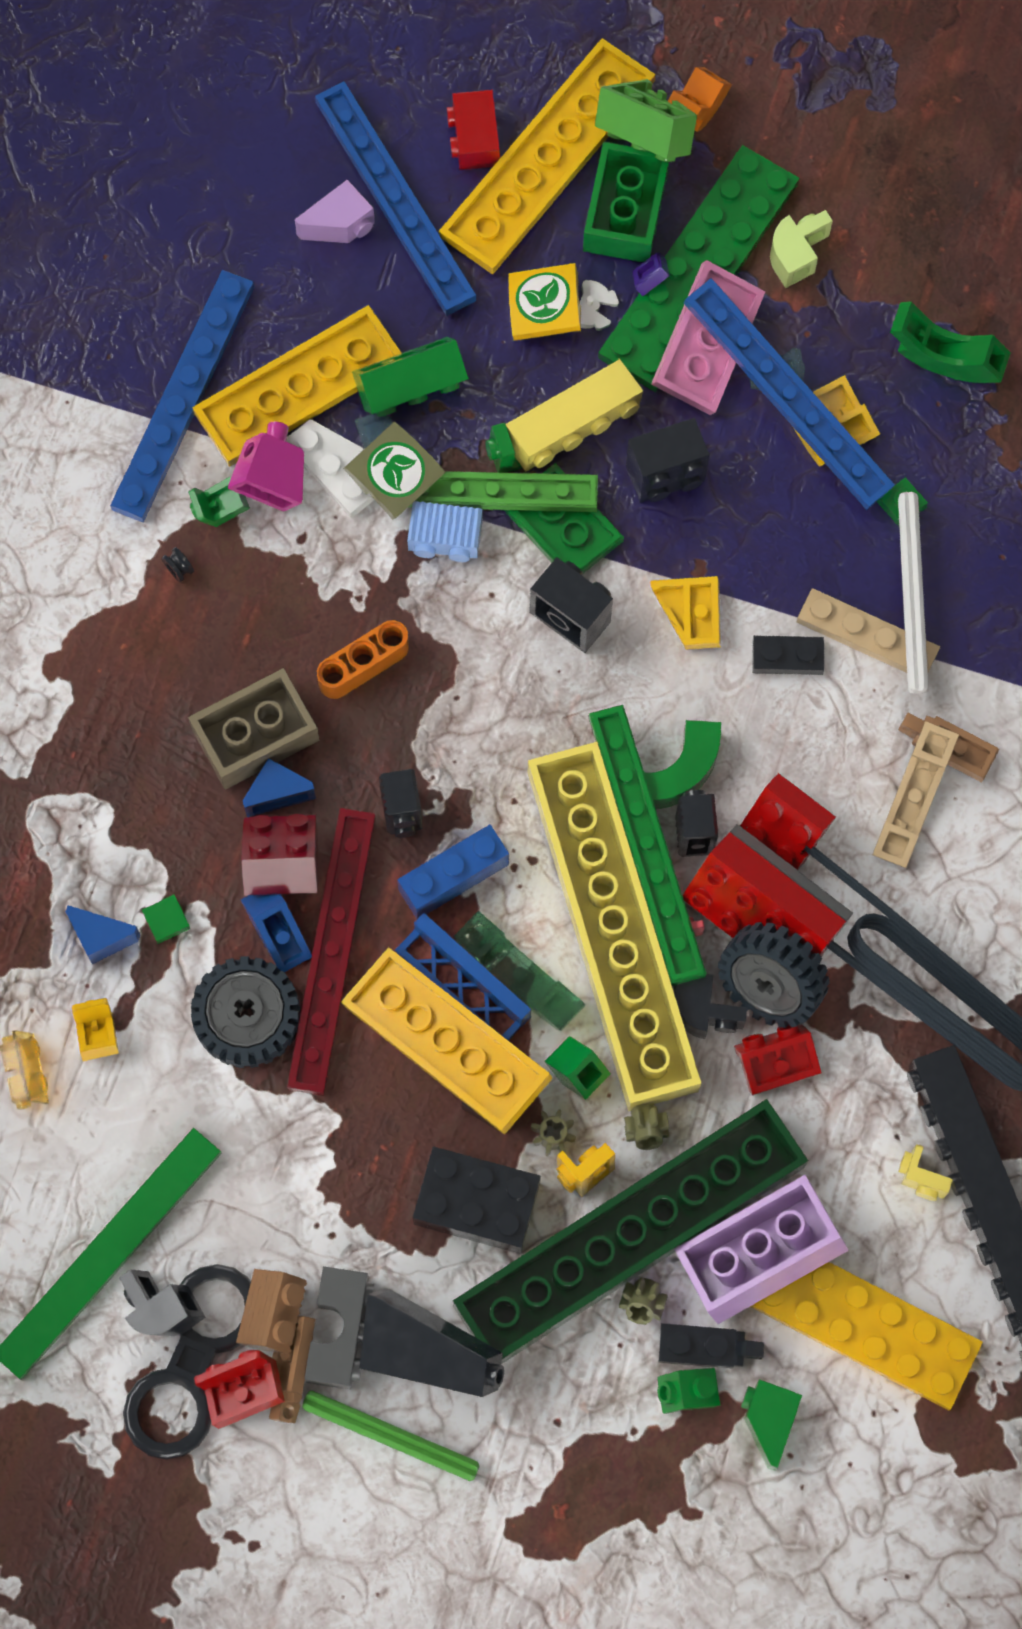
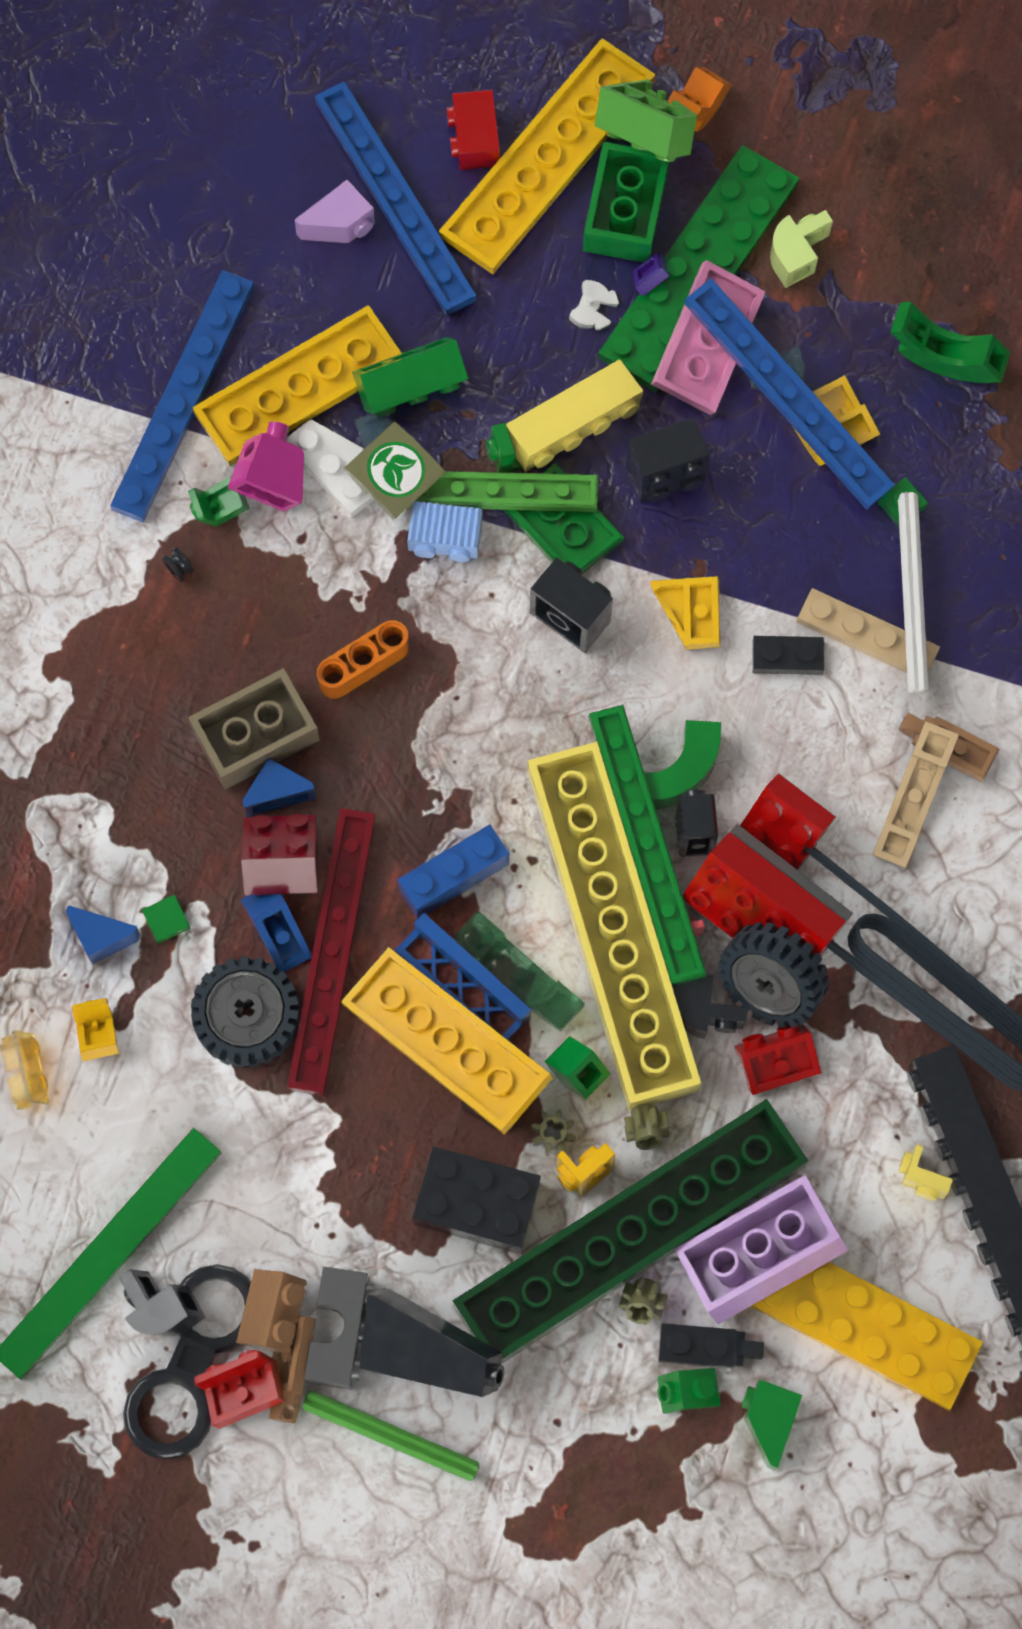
black brick [379,769,423,838] -> none
slope [509,263,581,341] -> none

